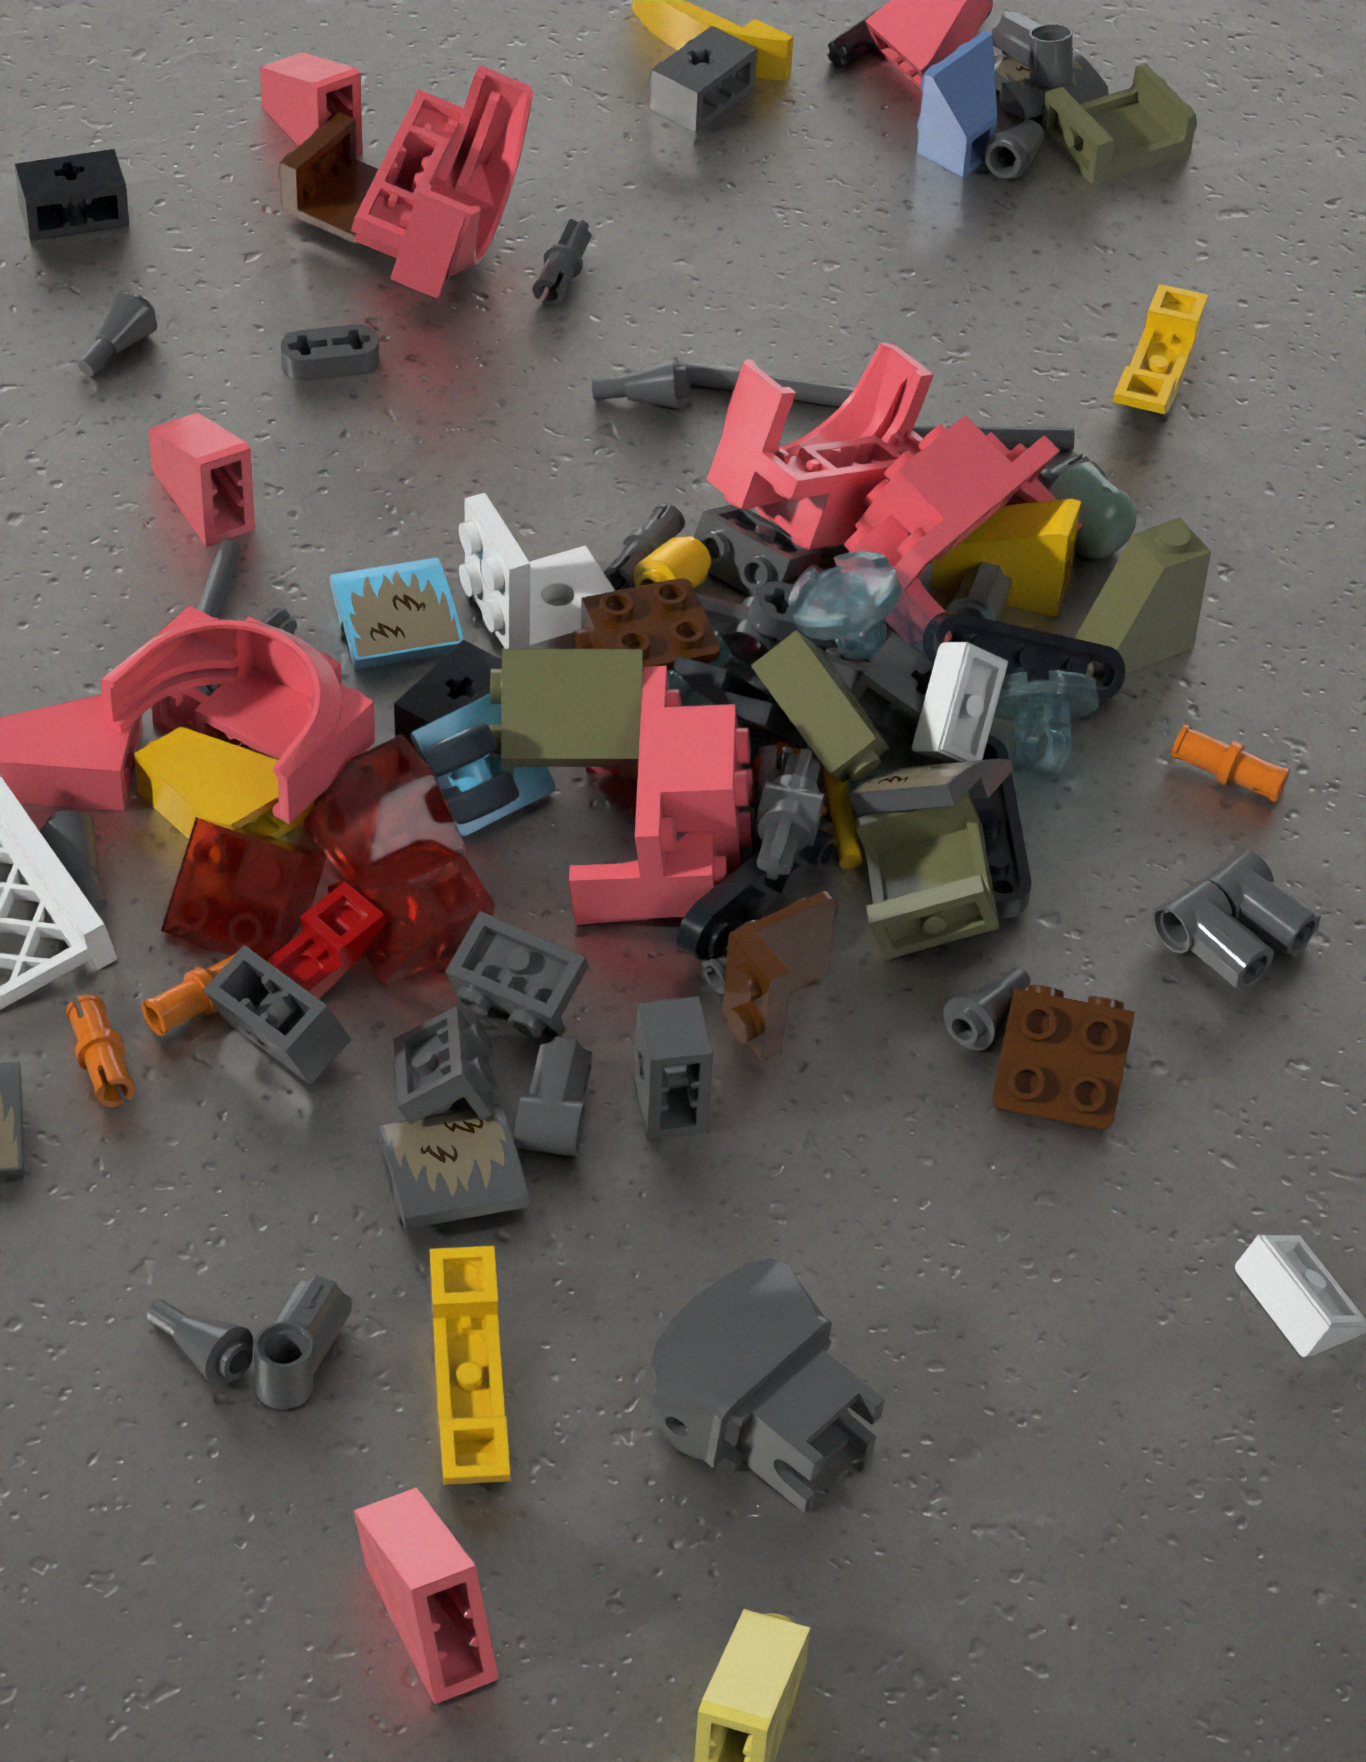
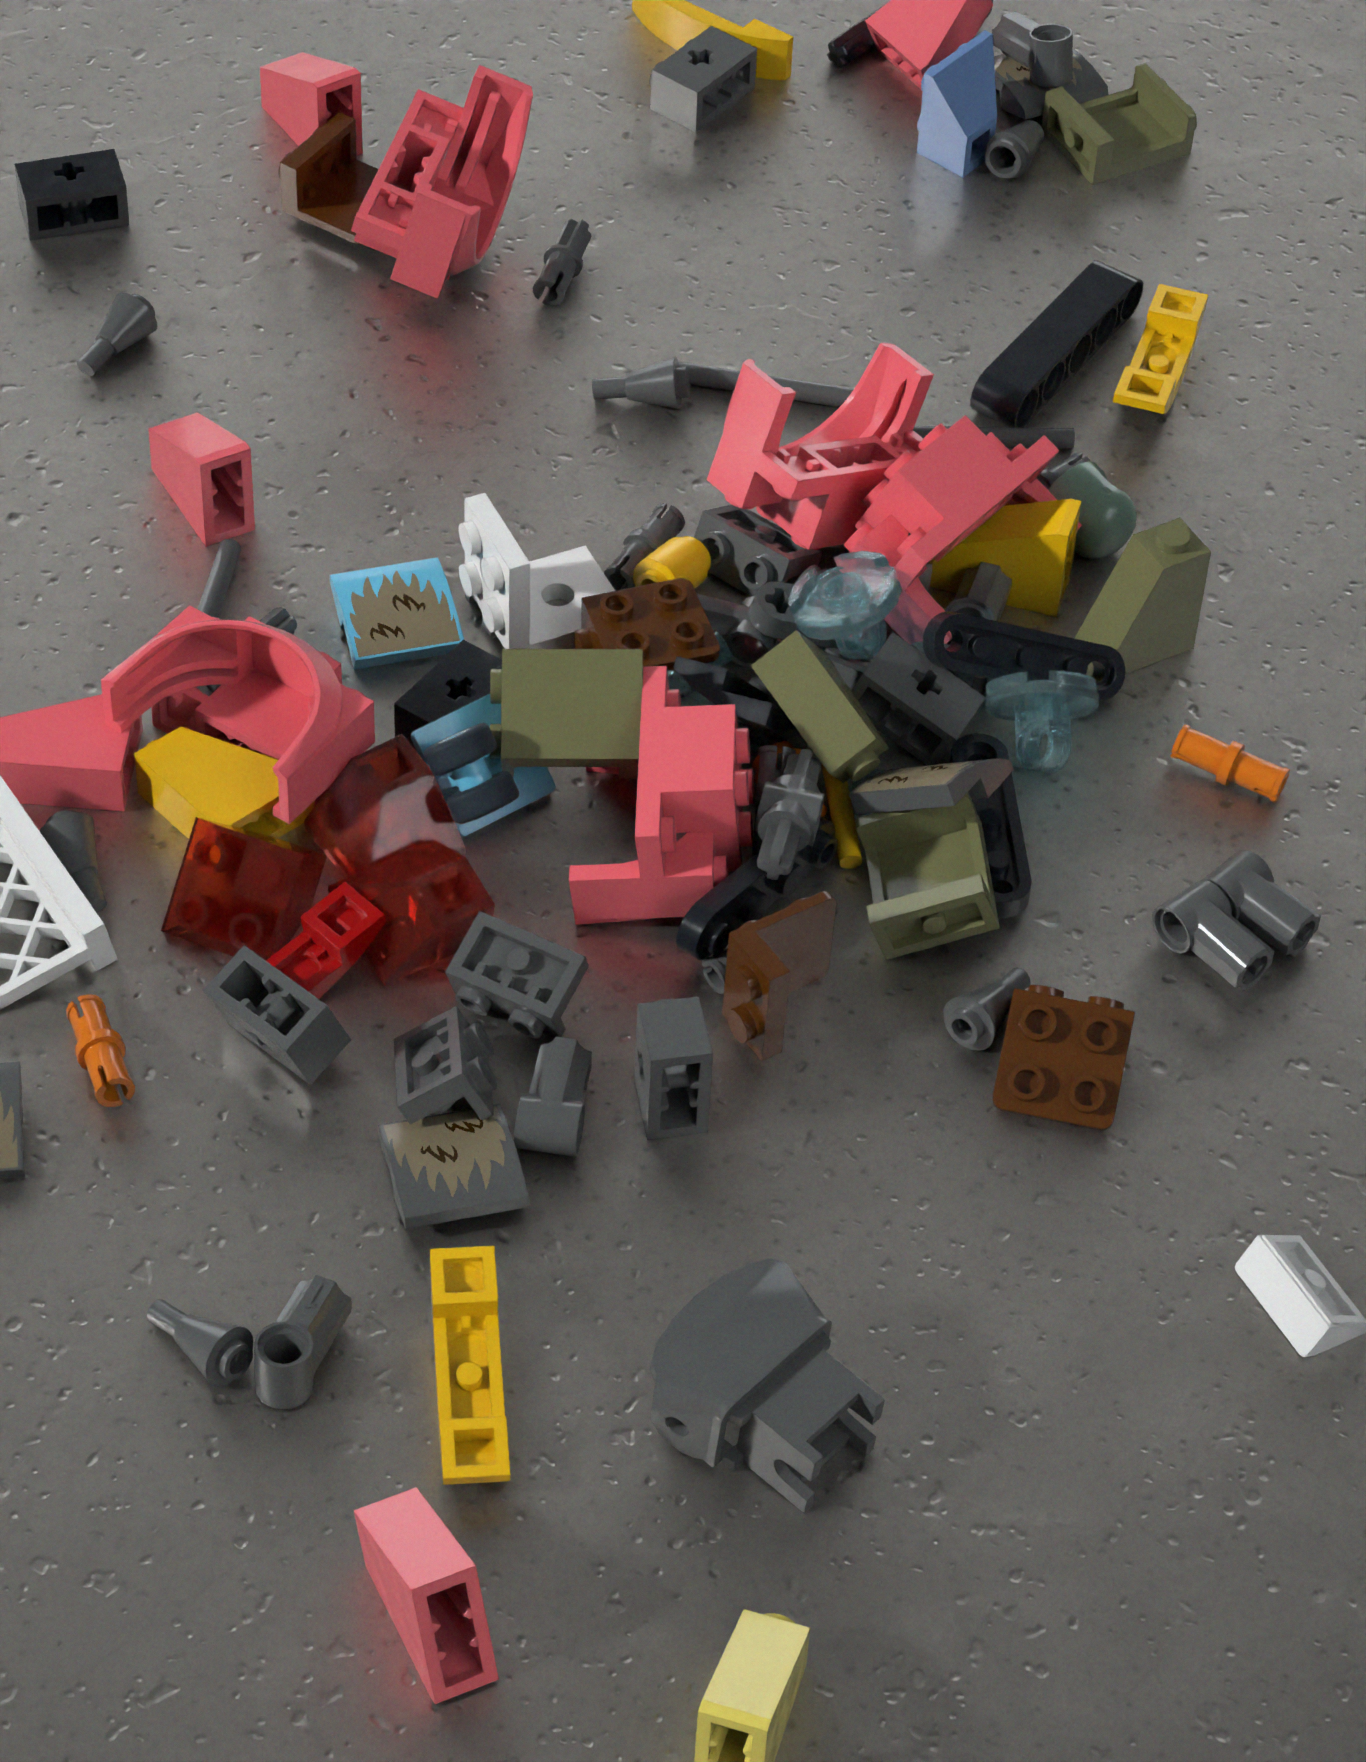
orange pin [142,950,239,1036] -> none
dark grey beam [281,325,379,380] -> none
white slope [912,642,1008,763] -> none
none -> black beam [970,260,1144,427]

